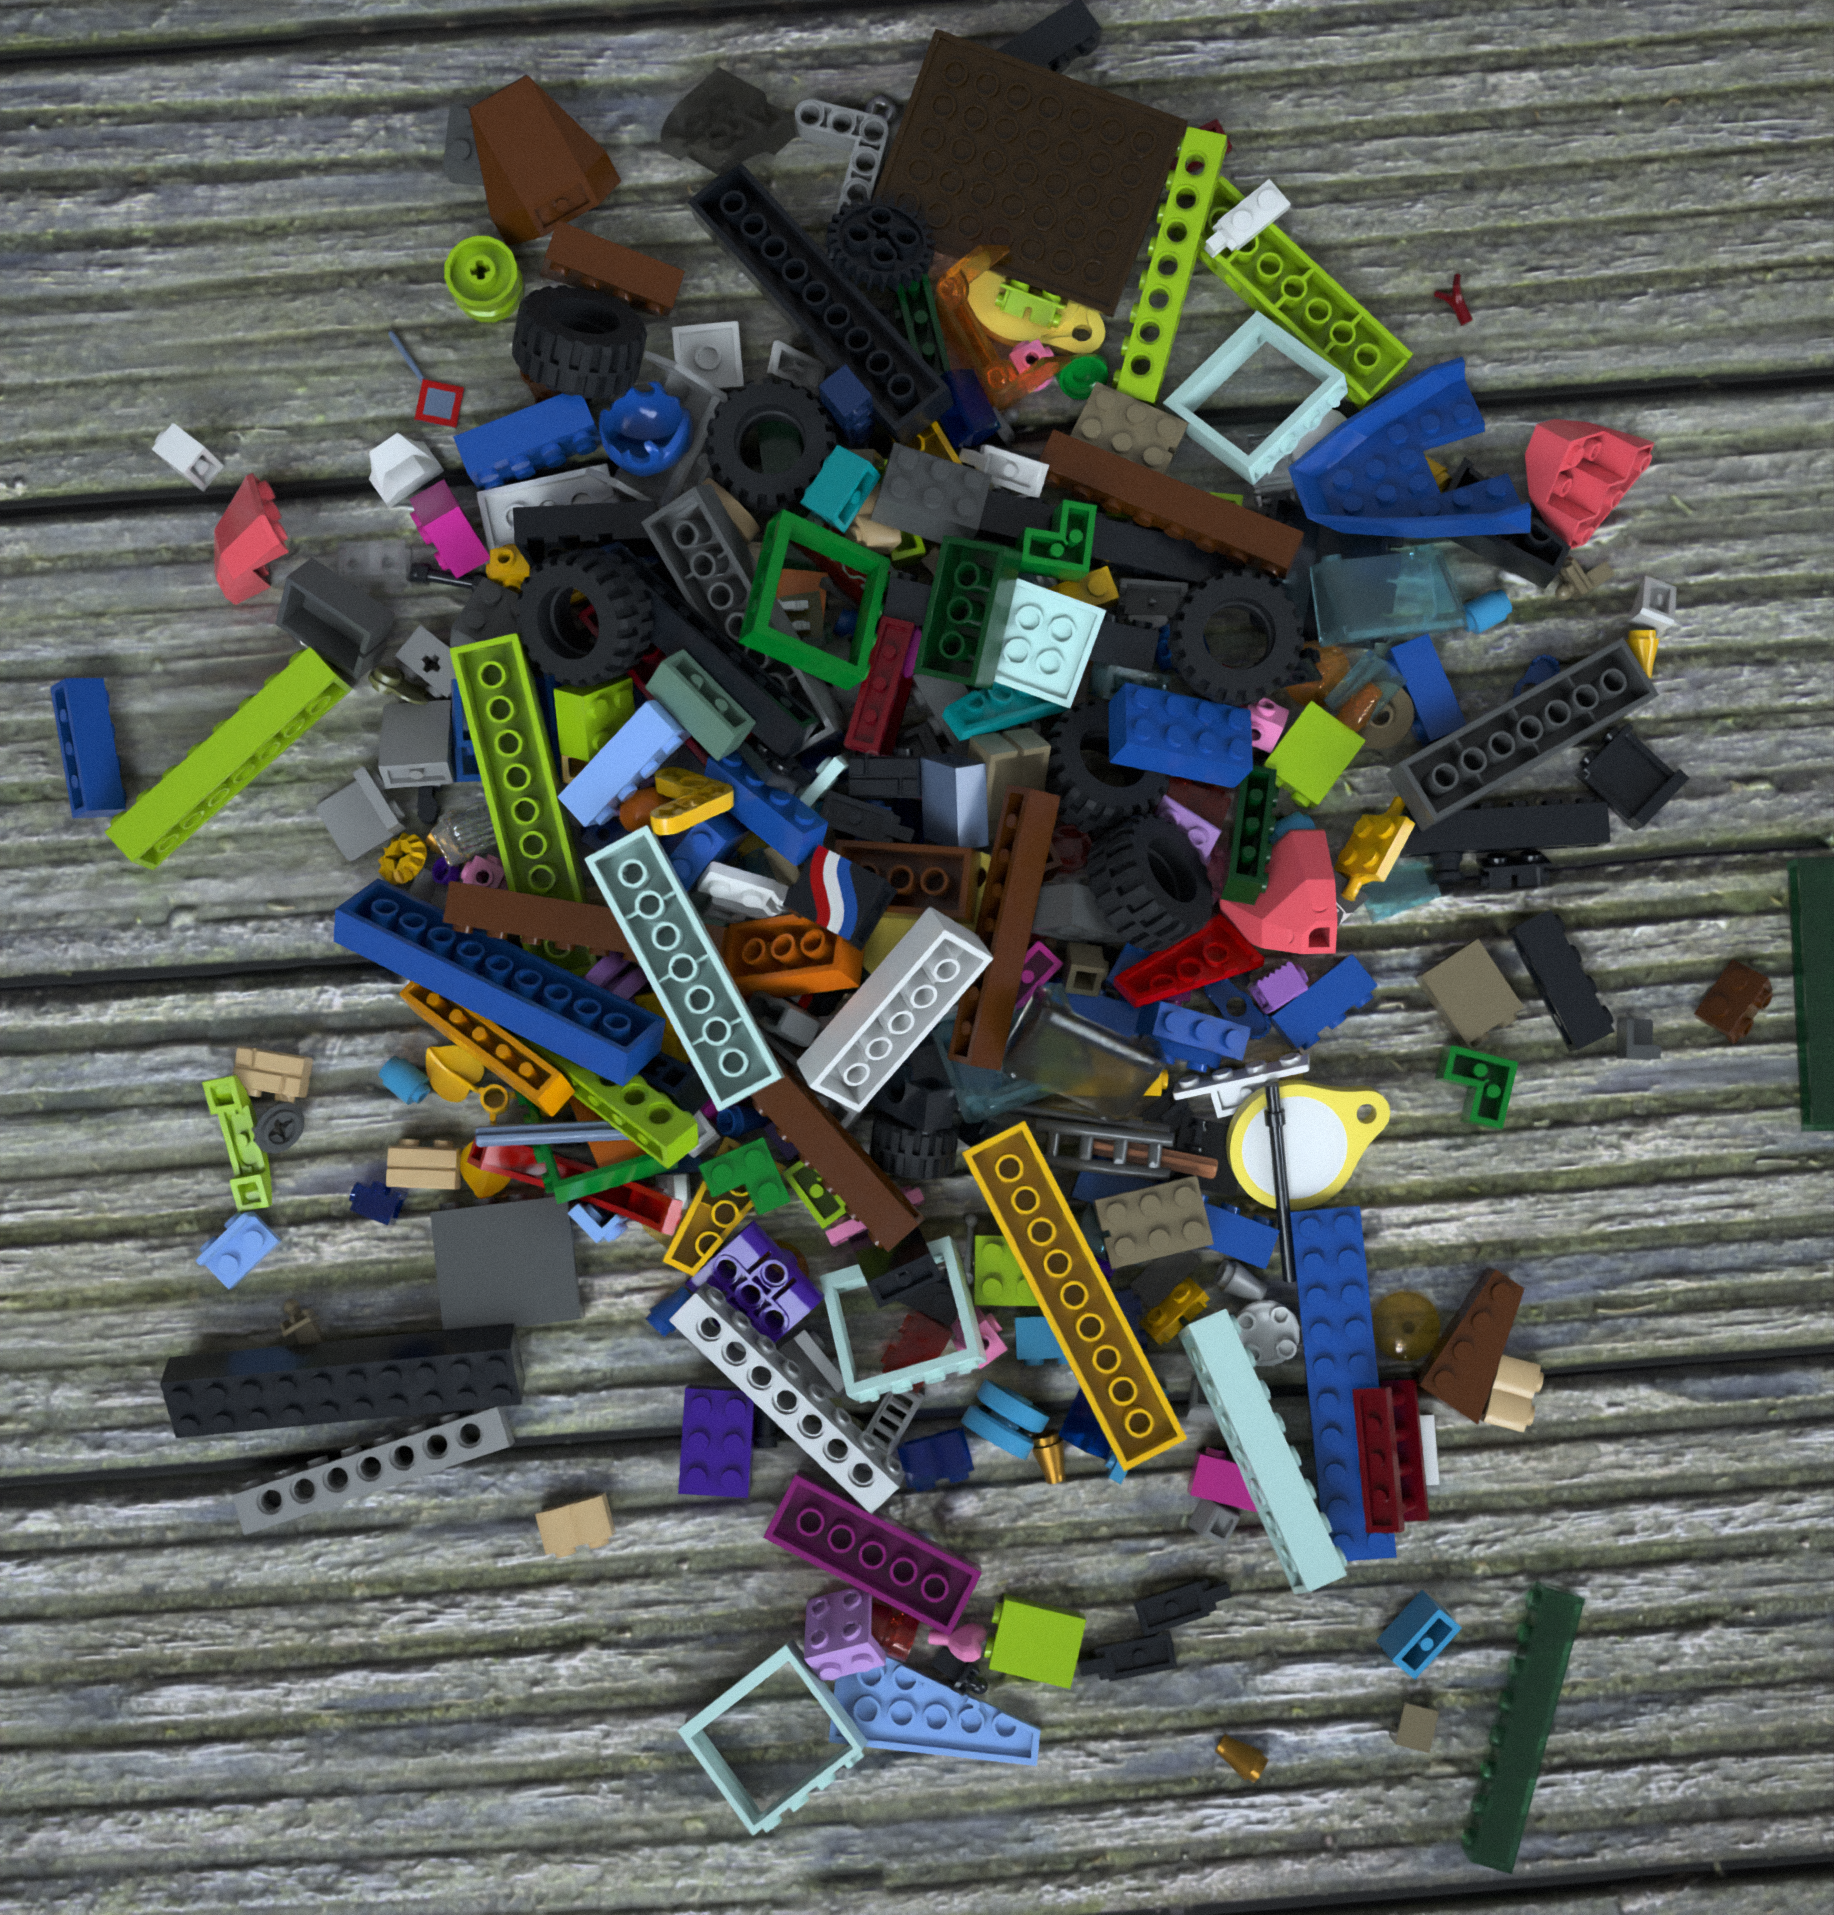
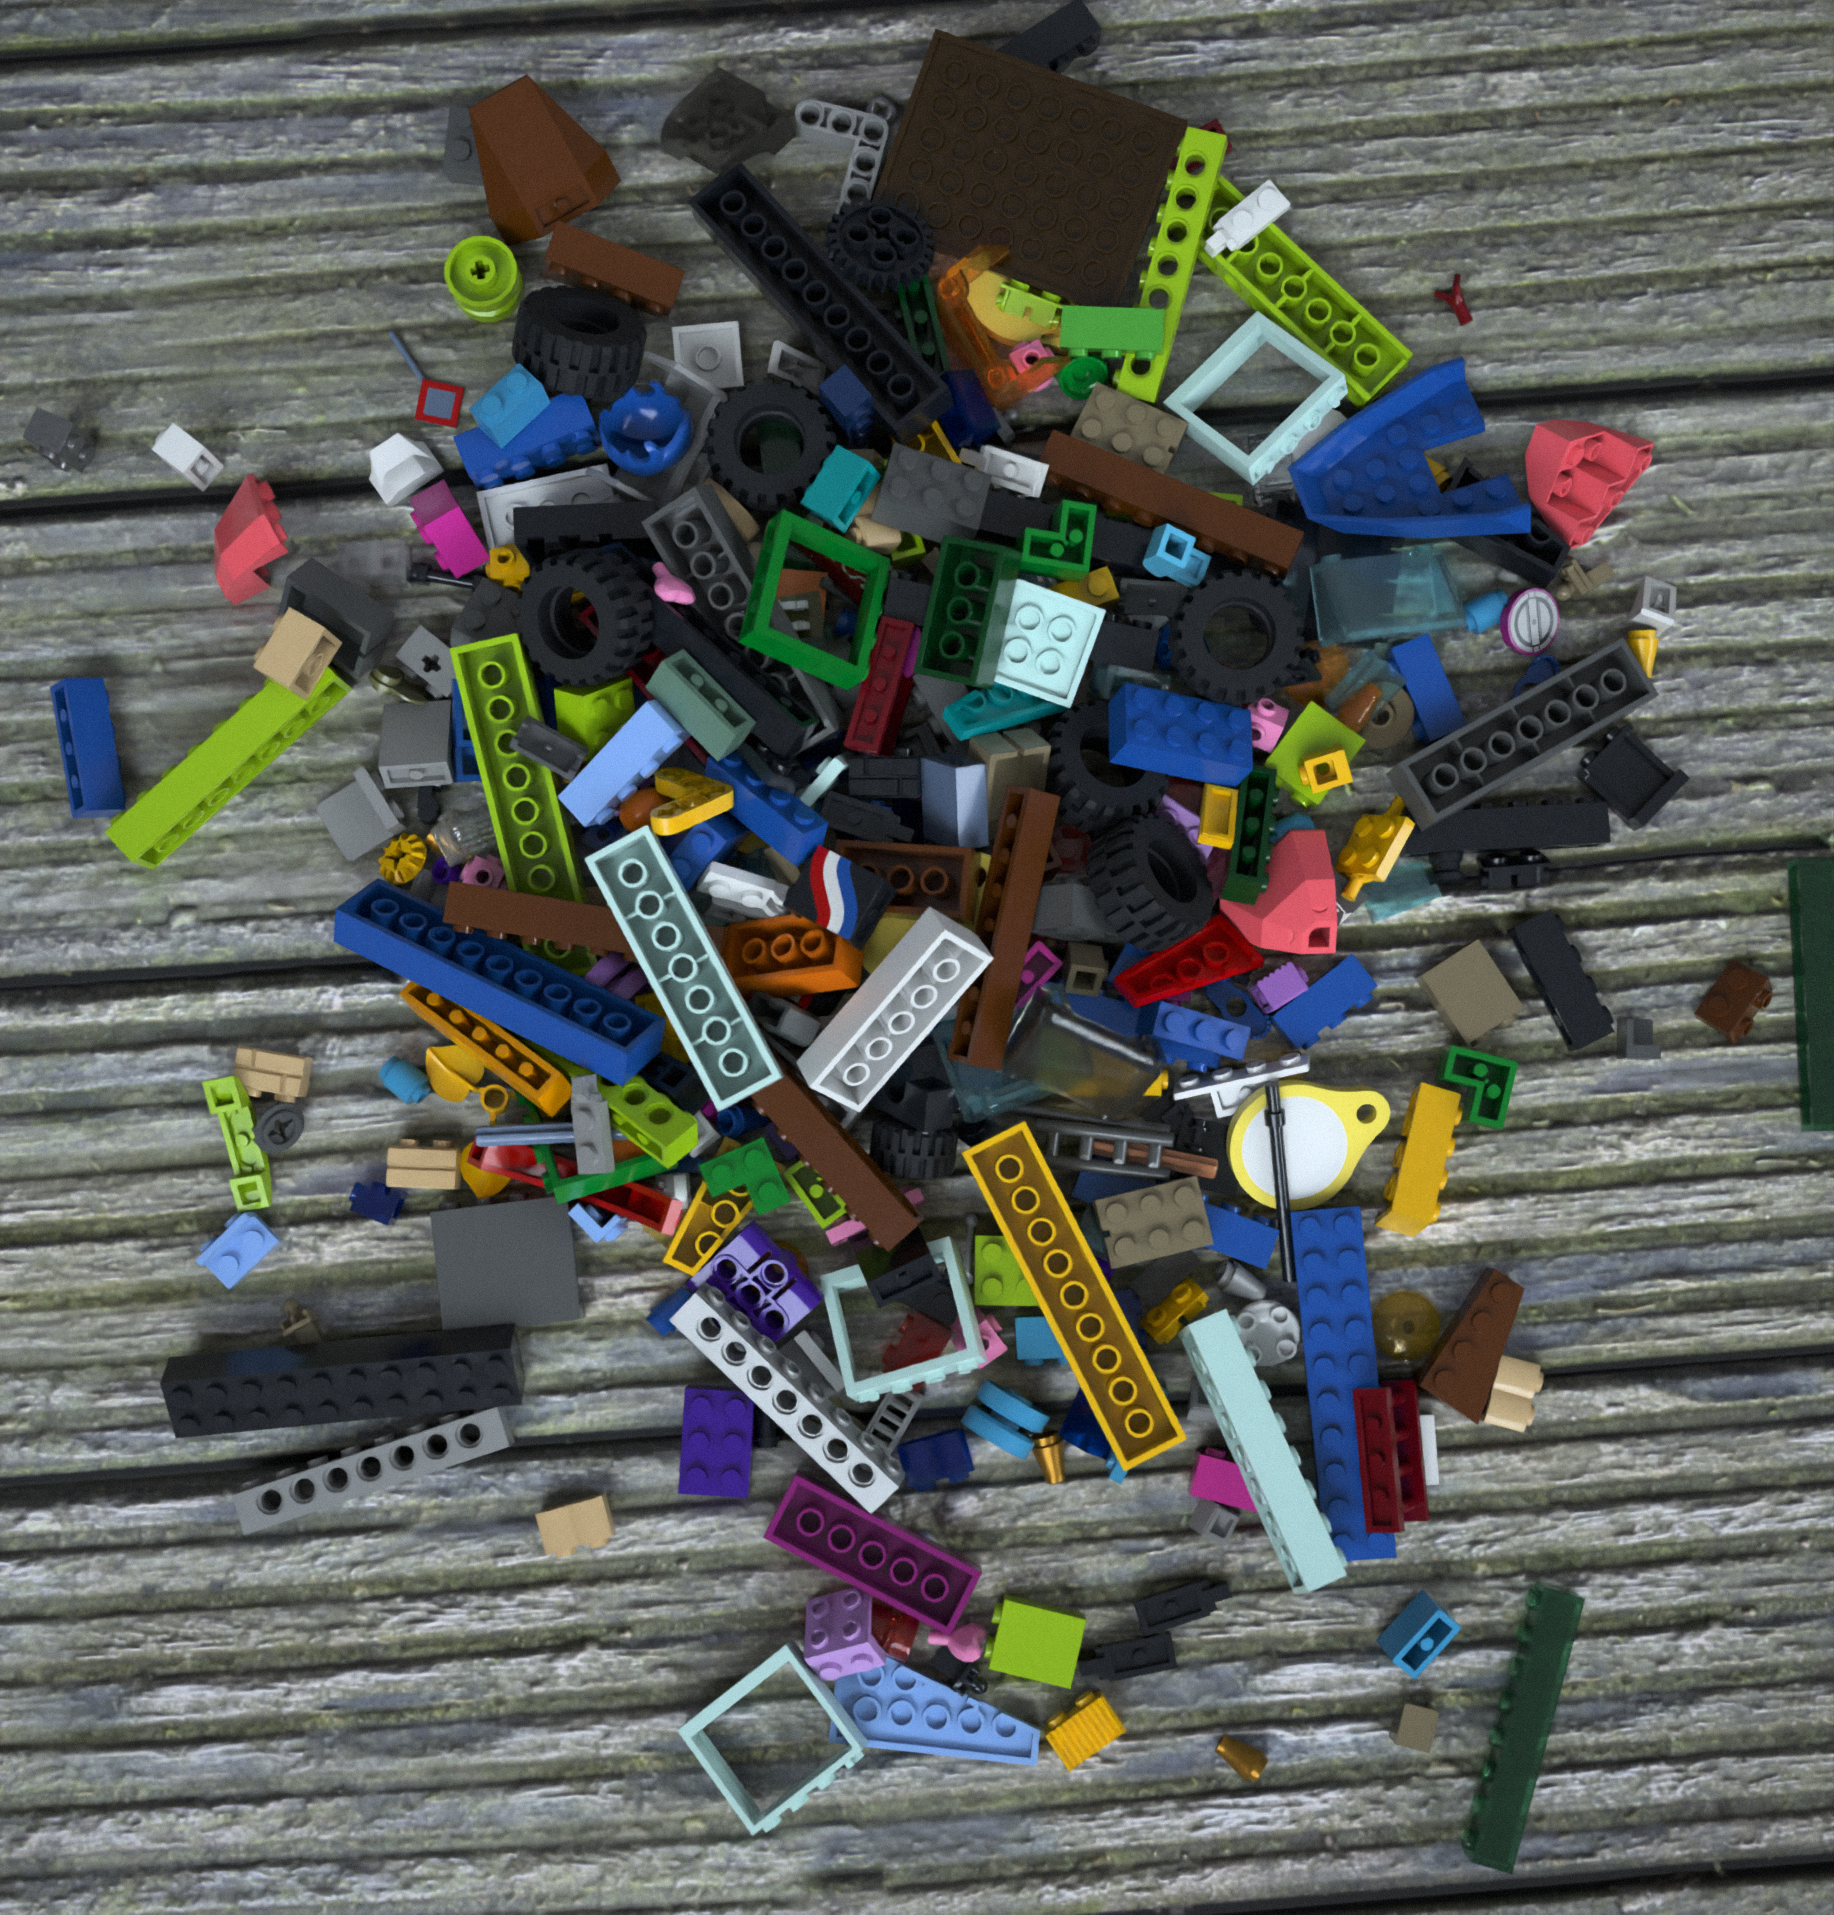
none -> flat silver brick [23,407,97,473]
none -> tan brick [253,607,342,701]
none -> dark azure brick [469,363,551,449]
none -> dark grey hinge [509,715,590,781]
none -> light grey hinge [571,1074,615,1174]
none -> bright pink rock [652,562,696,605]
none -> yellow brick [1043,1689,1126,1771]
none -> bright green brick [1060,305,1166,360]
none -> medium azure brick [1143,523,1211,588]
none -> yellow tile [1197,783,1239,850]
none -> yellow brick [1297,743,1353,794]
none -> yellow wedge [1374,1082,1463,1237]
none -> tile [1500,588,1560,655]

